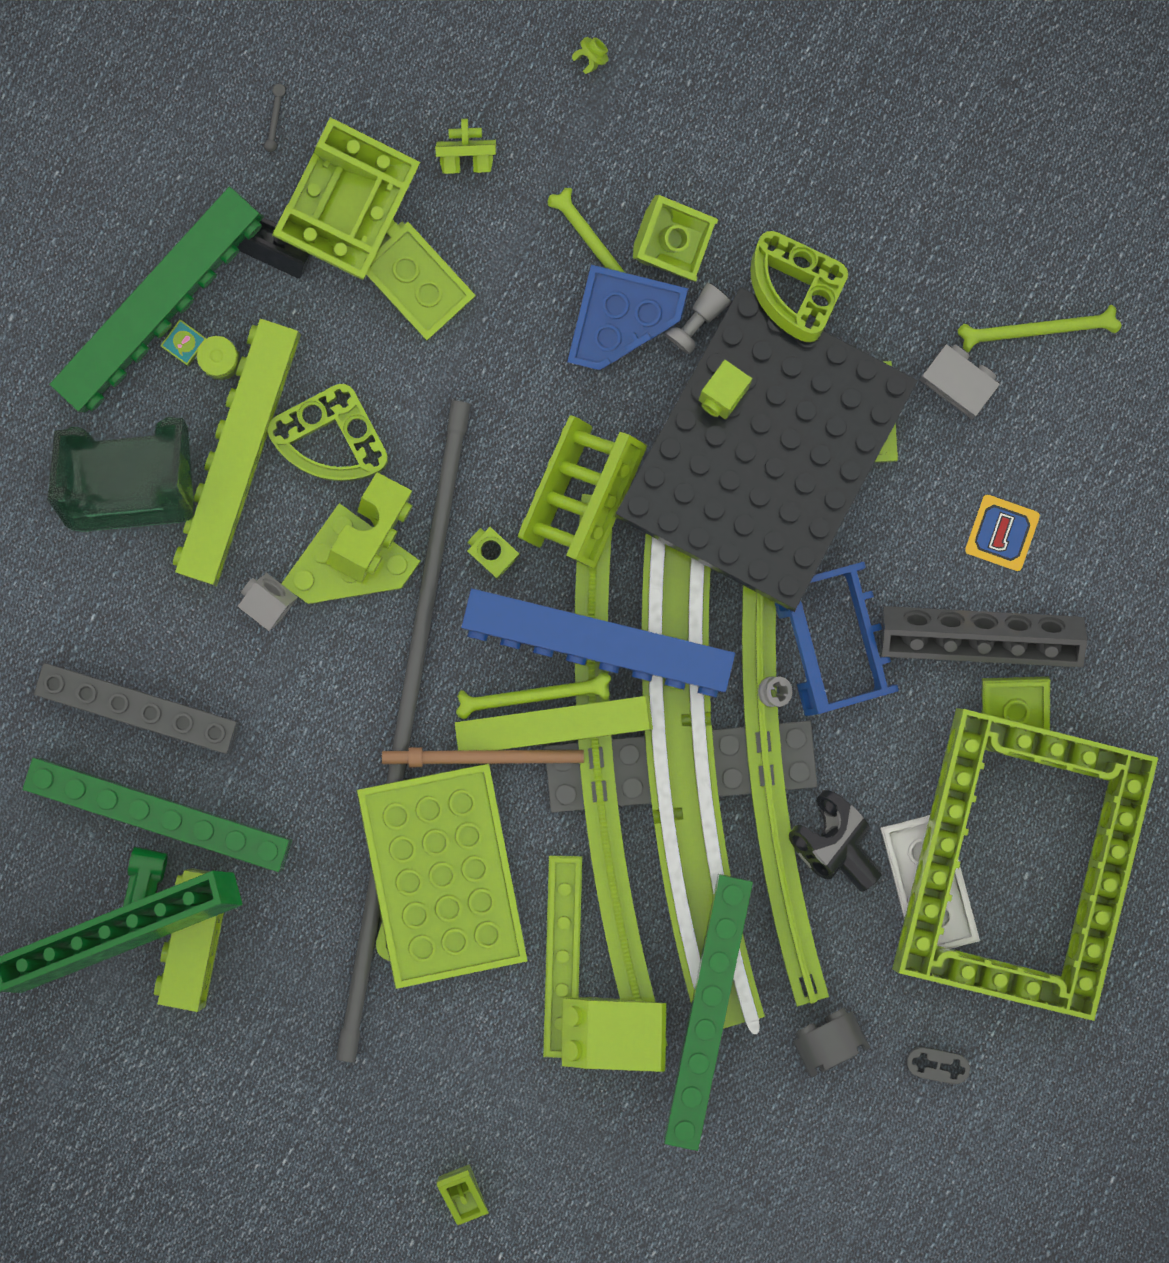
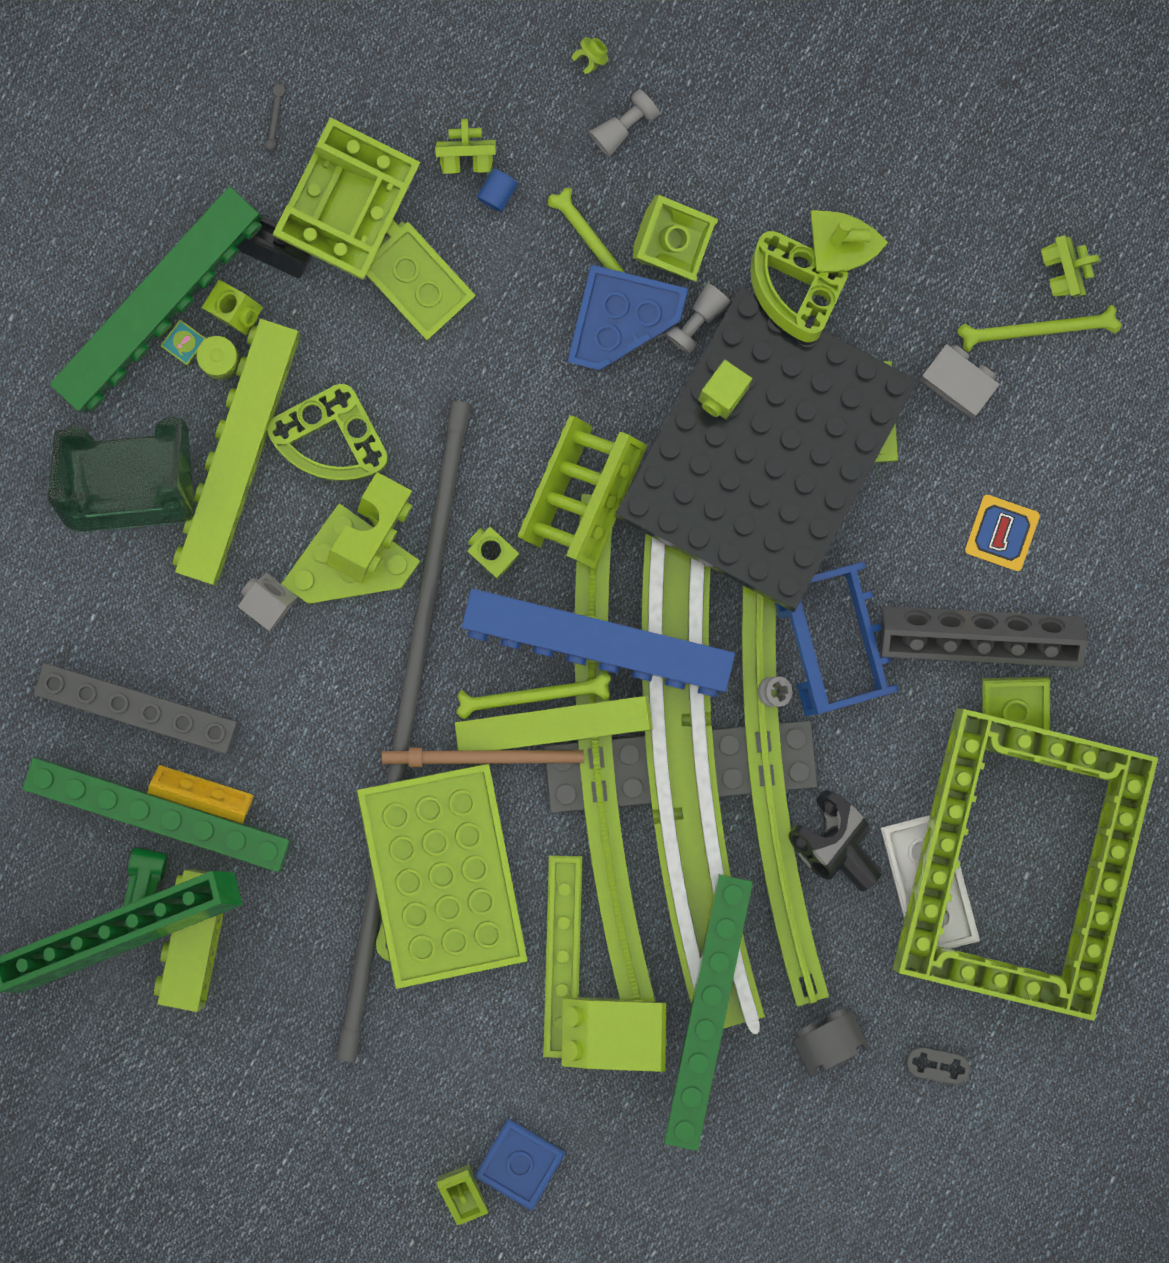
none -> yellow tile [147,765,254,824]
none -> lime brick [201,280,263,335]
none -> blue tile [474,1118,566,1211]
none -> blue beam [476,168,518,213]
none -> light grey piece [589,89,660,157]
none -> lime shield [810,210,888,272]
none -> lime hips [1041,235,1100,297]

